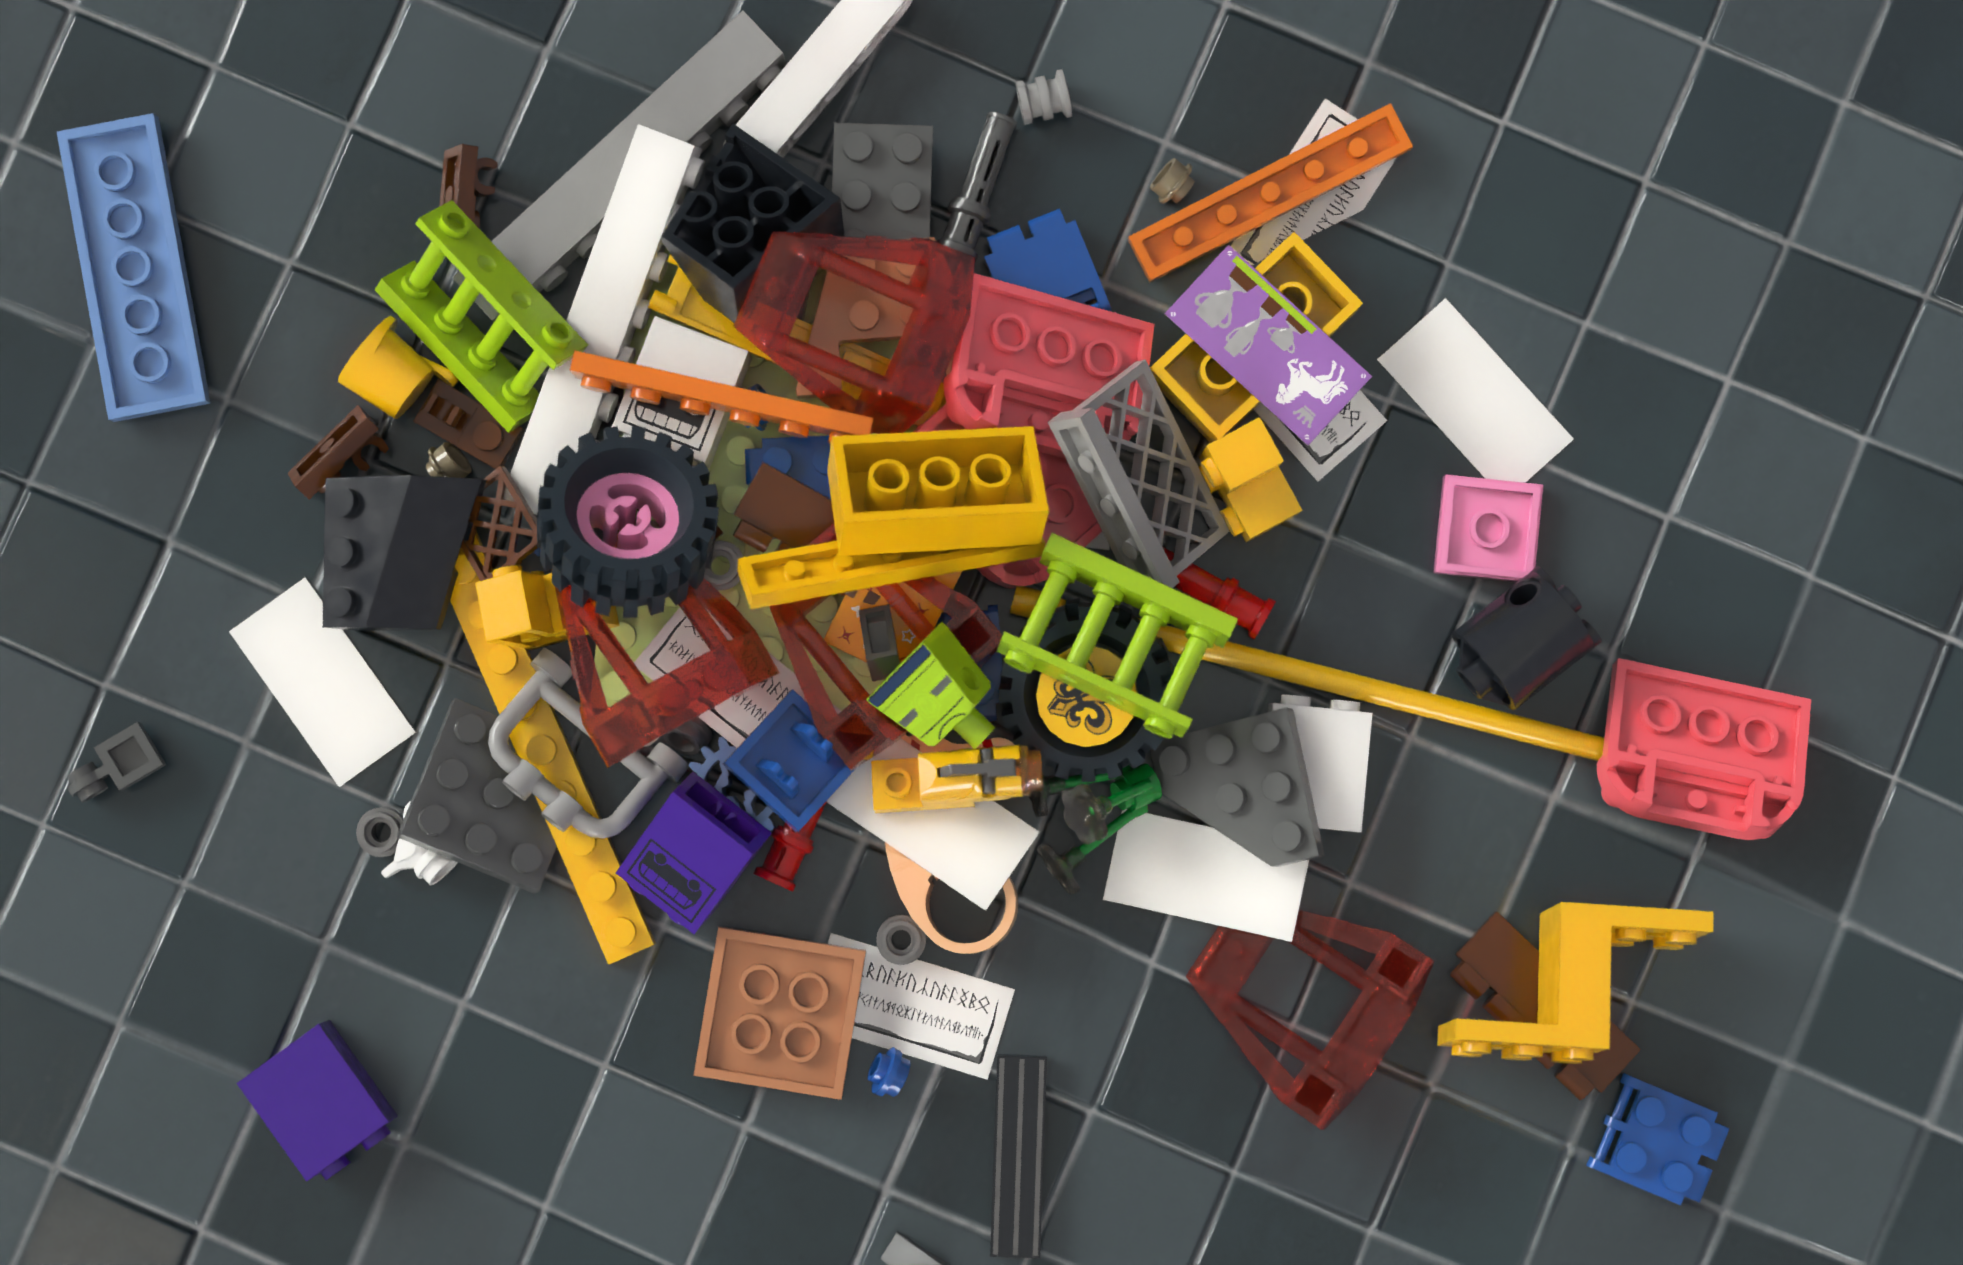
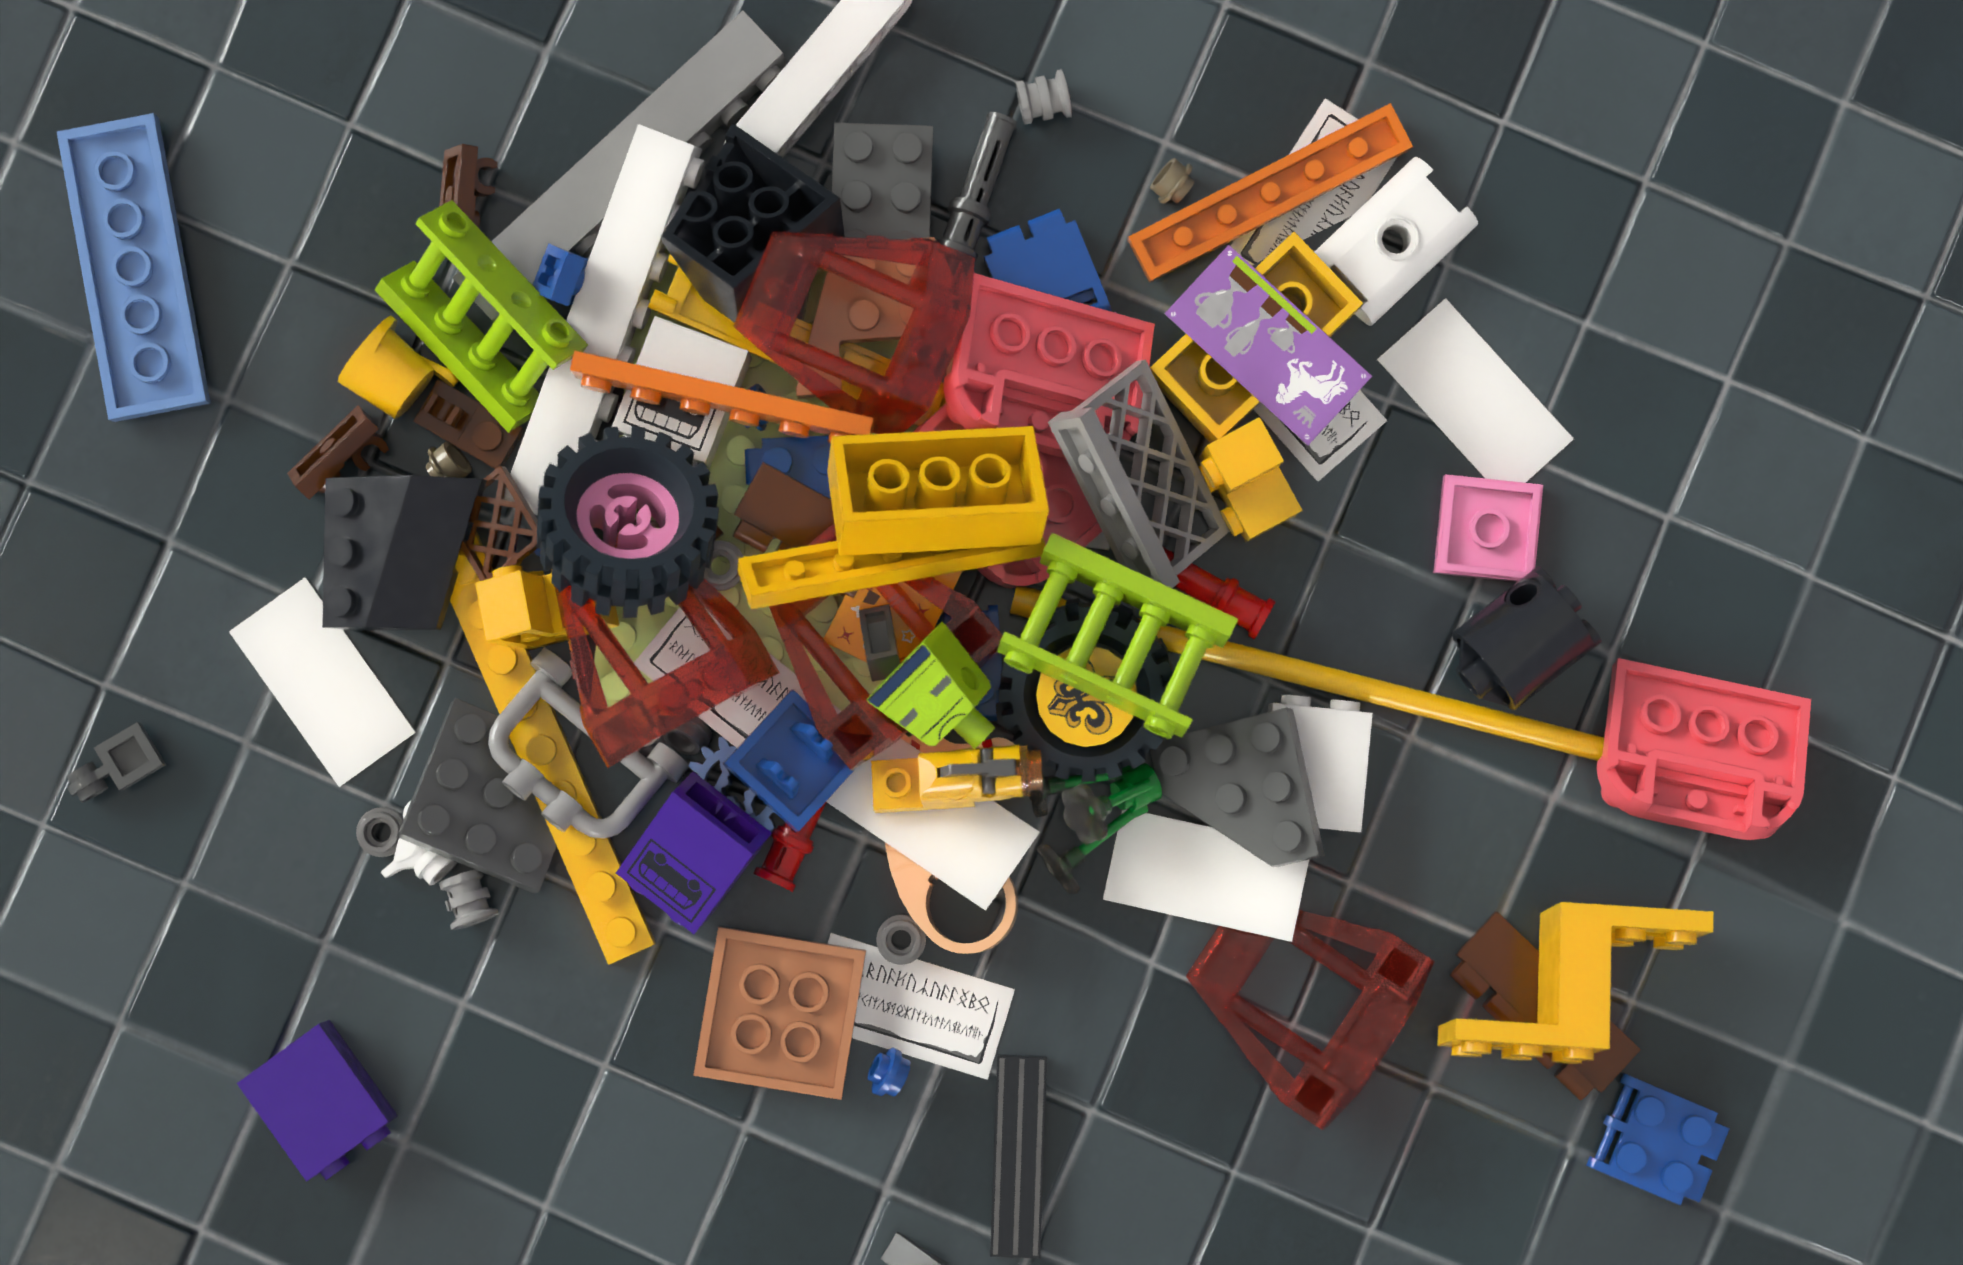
none -> light grey bush [439,869,499,930]
none -> blue bracket [533,243,589,306]
none -> white piece [1314,157,1478,326]

